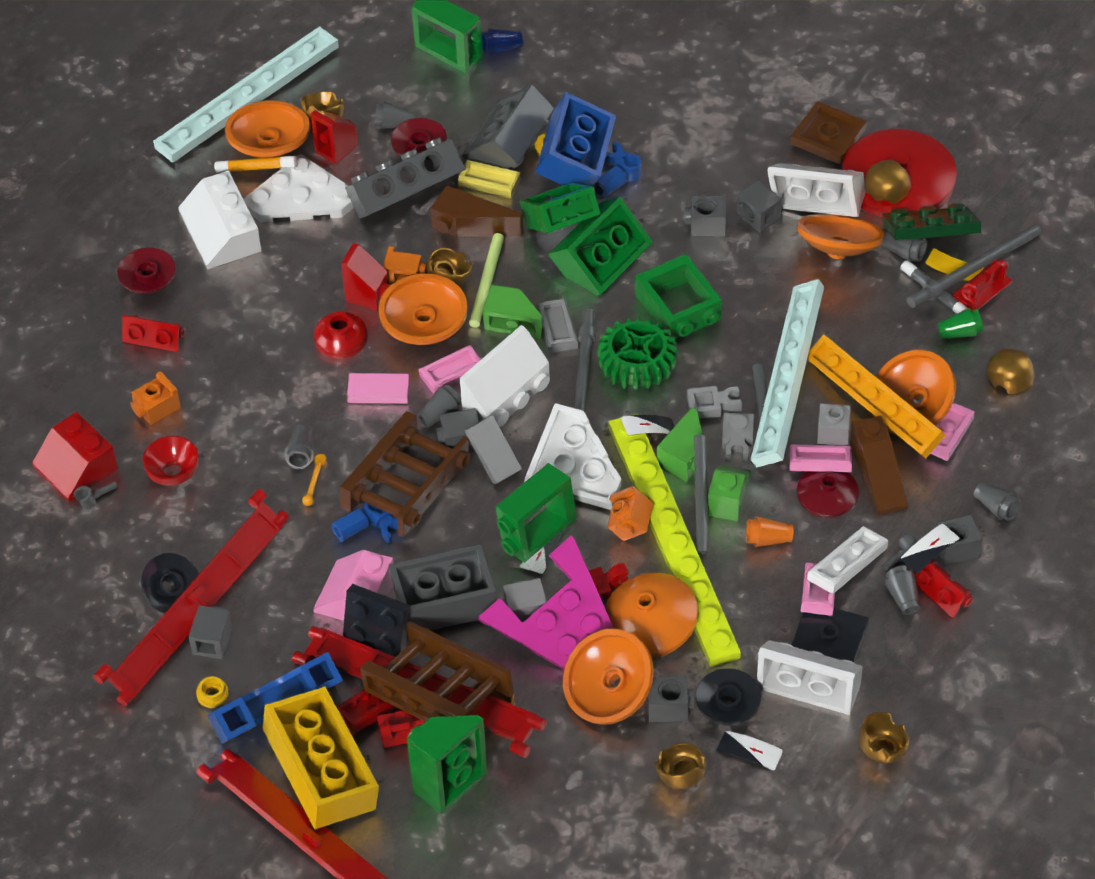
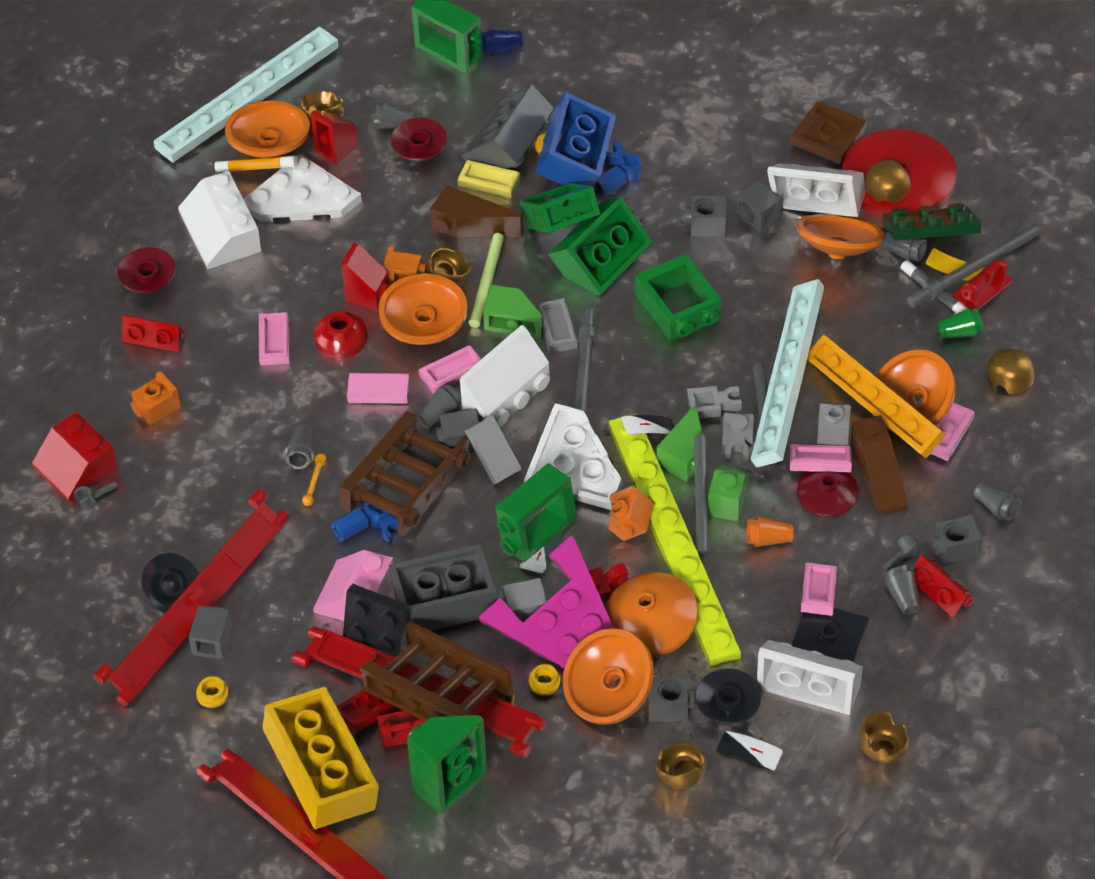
red piece [142,436,199,485] -> none
blue arch [207,652,343,744] -> none
dark grey brick [345,137,466,219] -> none
green gear [597,317,678,390] -> none
white tile [807,526,889,594] -> none
sticker [901,524,960,573] -> none
none -> bright pink tile [259,312,290,366]
none -> yellow plate [529,664,561,696]

